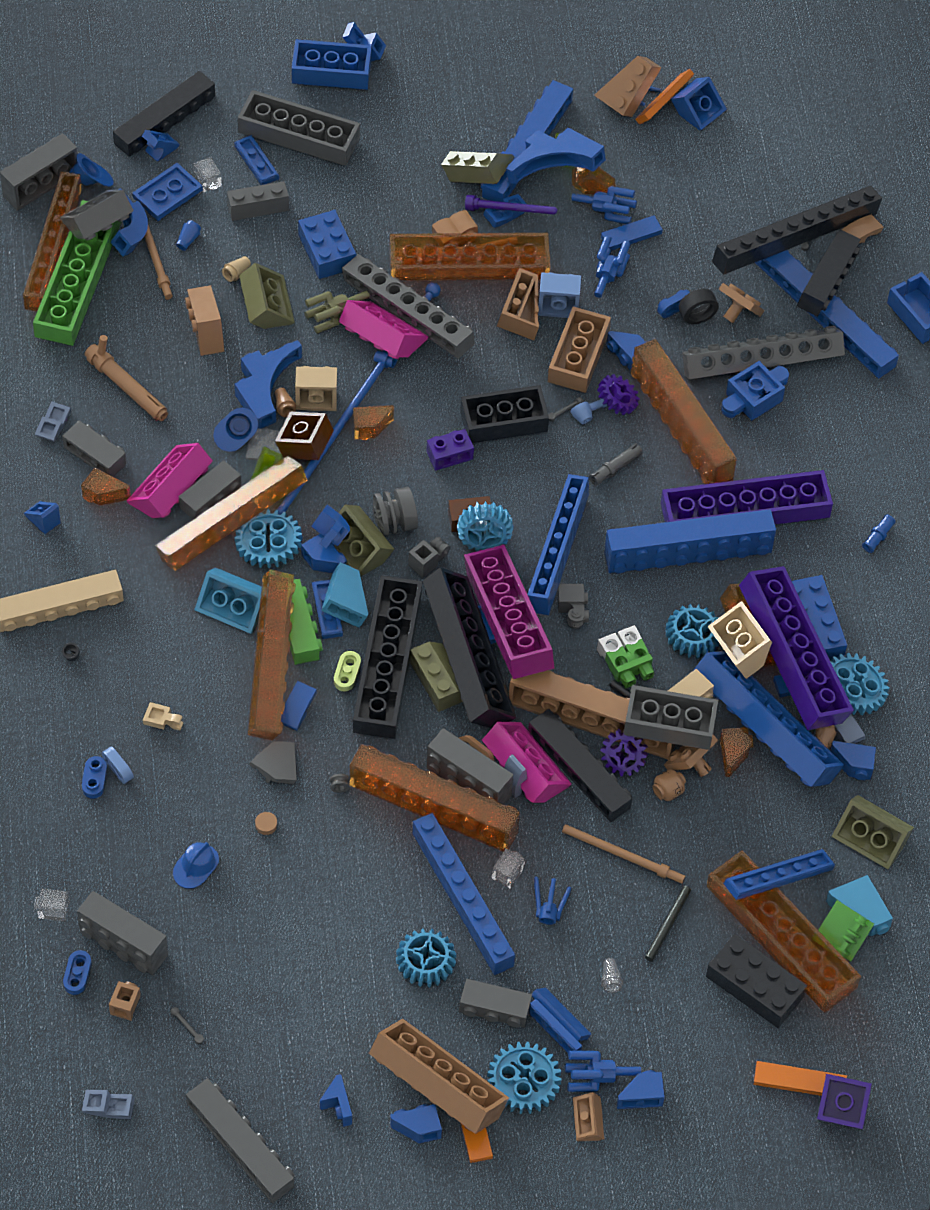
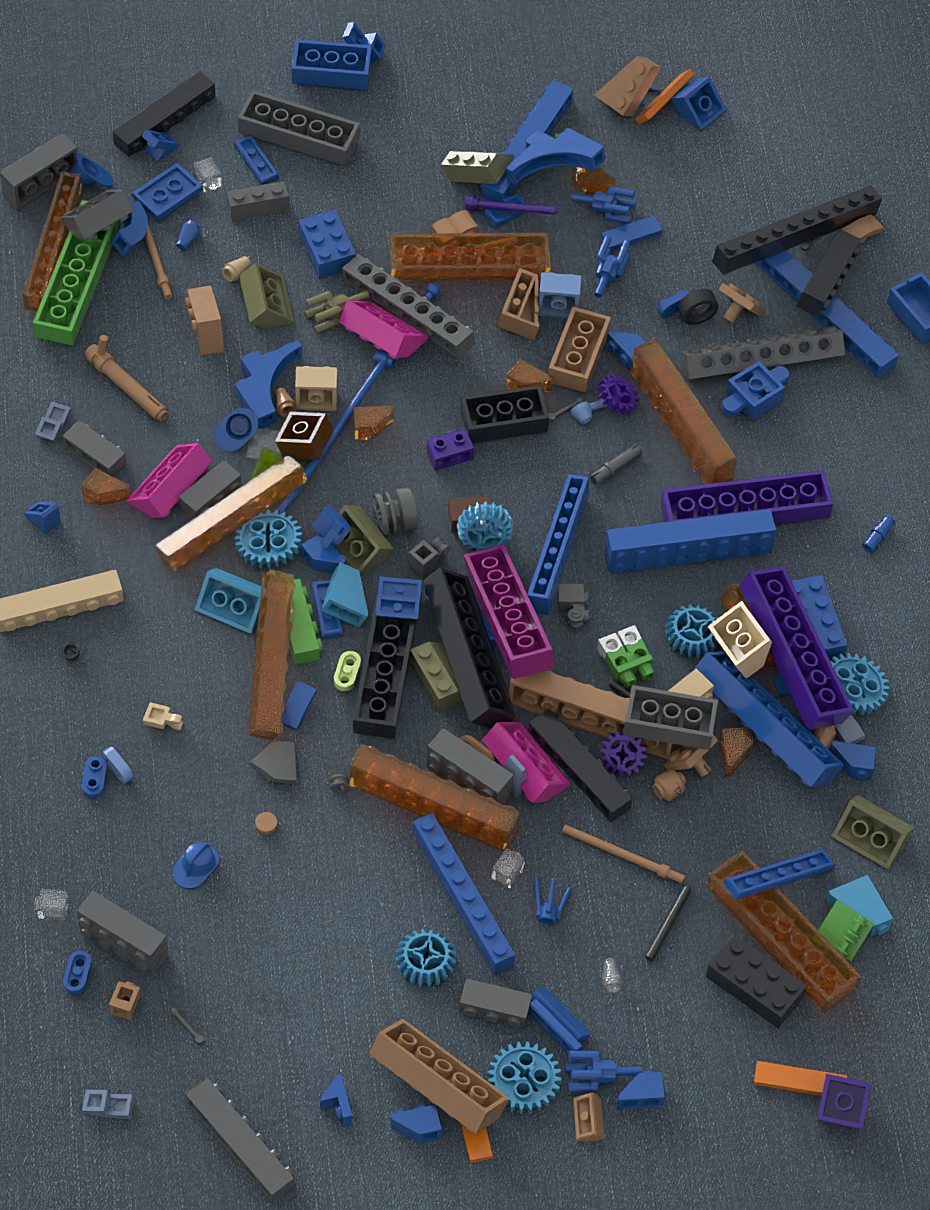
none -> blue slope [375,577,422,620]
none -> clear orange slope [506,359,553,393]

